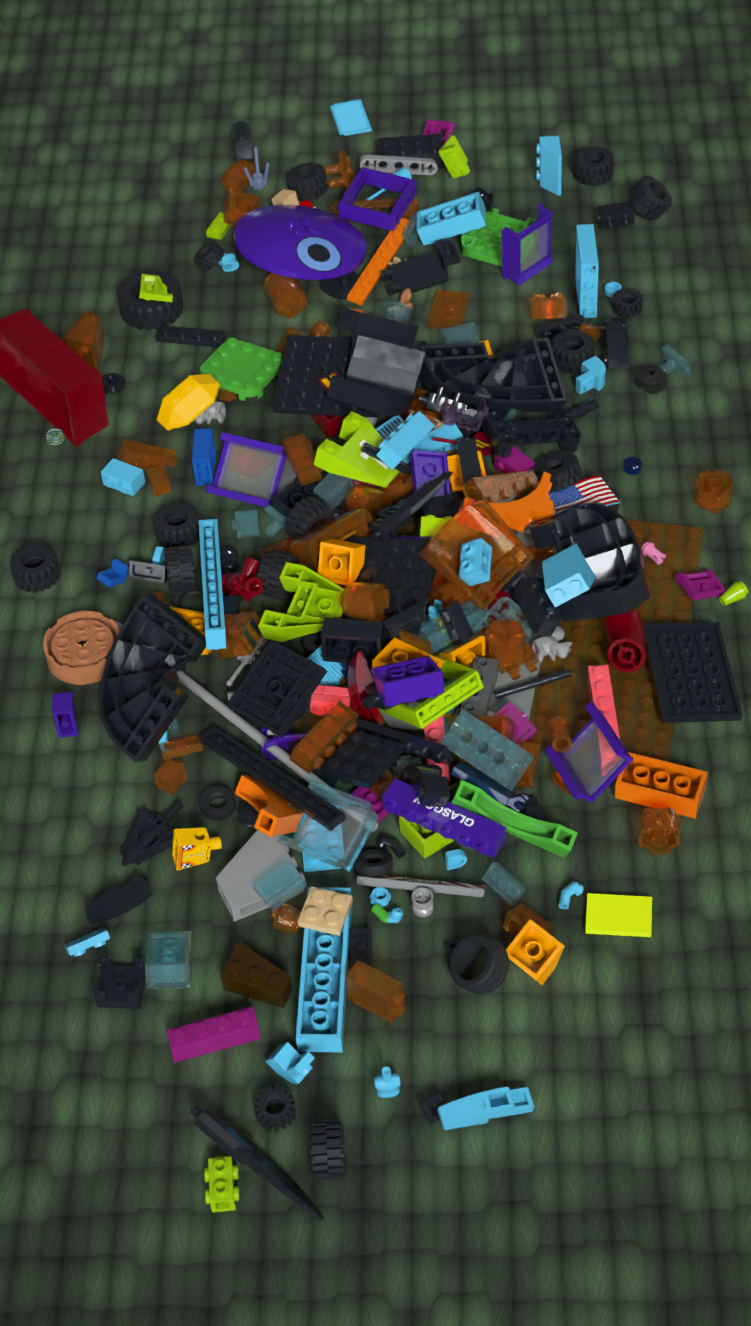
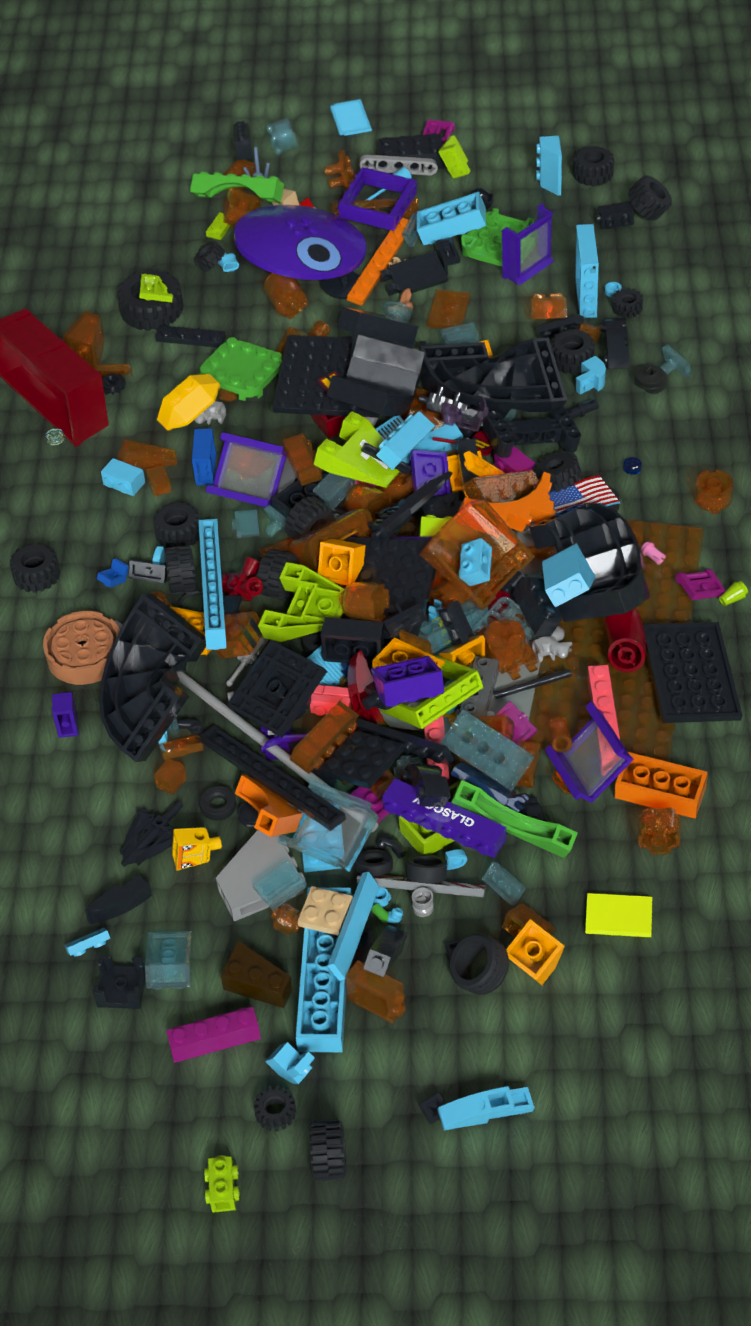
black piece [190,1106,324,1221] -> none
black wheel [220,547,239,573] -> none
black tyre [286,163,328,201] -> none
medium azure piece [374,1067,400,1098] -> none
medium azure arm [558,881,584,910] -> none
none -> clear orange tile [95,364,133,375]
none -> black arm [178,719,204,736]
none -> bright green arch [190,172,284,203]
none -> clear light blue brick [266,118,298,155]
none -> medium azure tile [328,872,379,981]
none -> black brick [363,925,408,977]
none -> black tyre [406,855,448,884]
none -> light orange plate [464,451,508,490]

